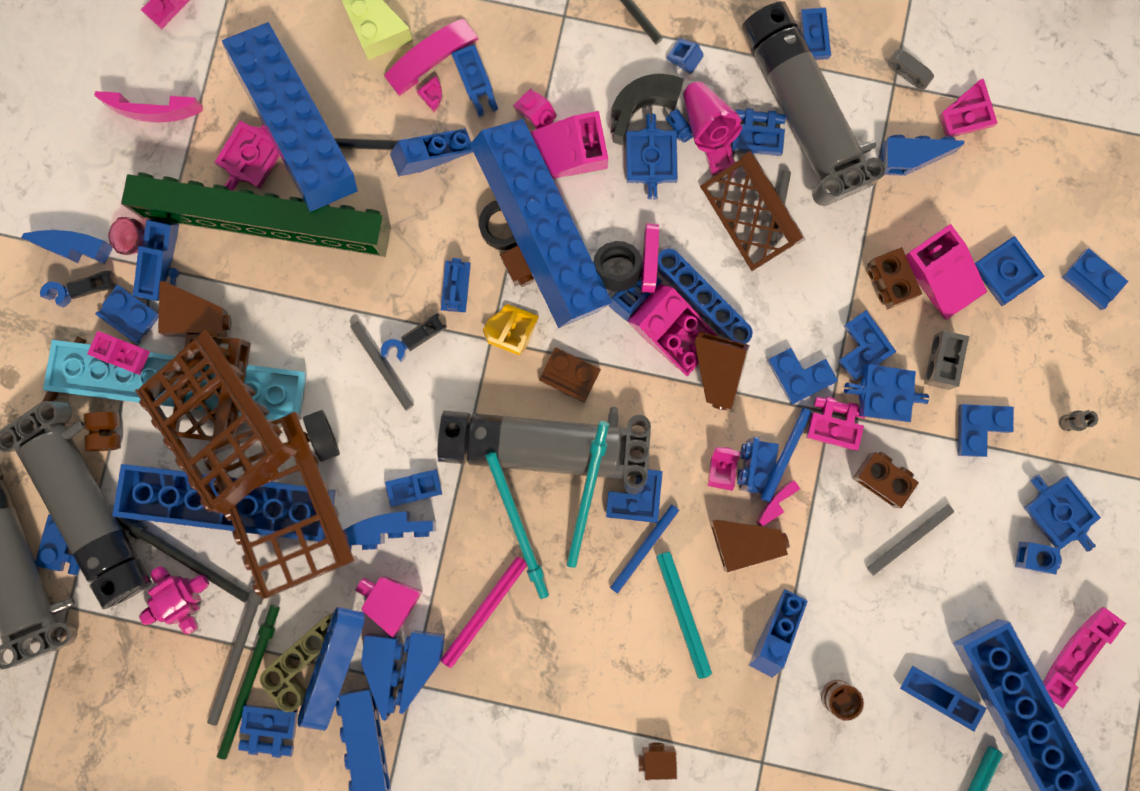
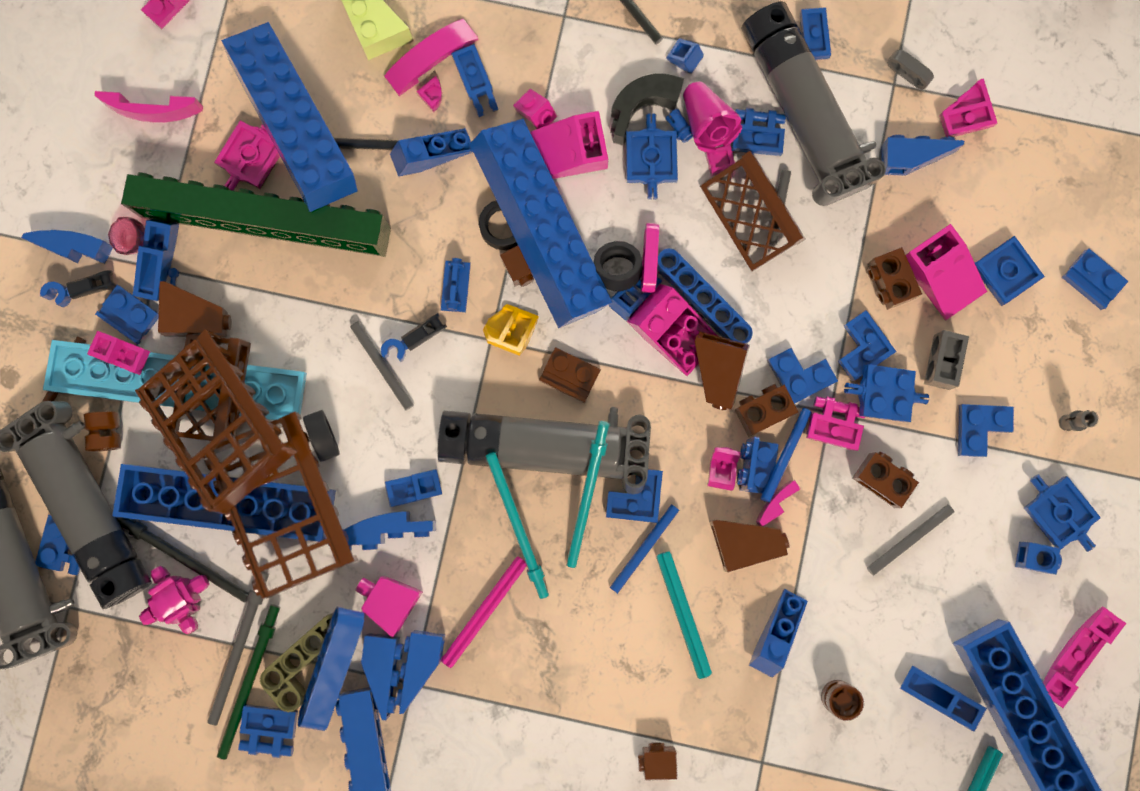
none -> reddish brown brick [735,384,799,437]

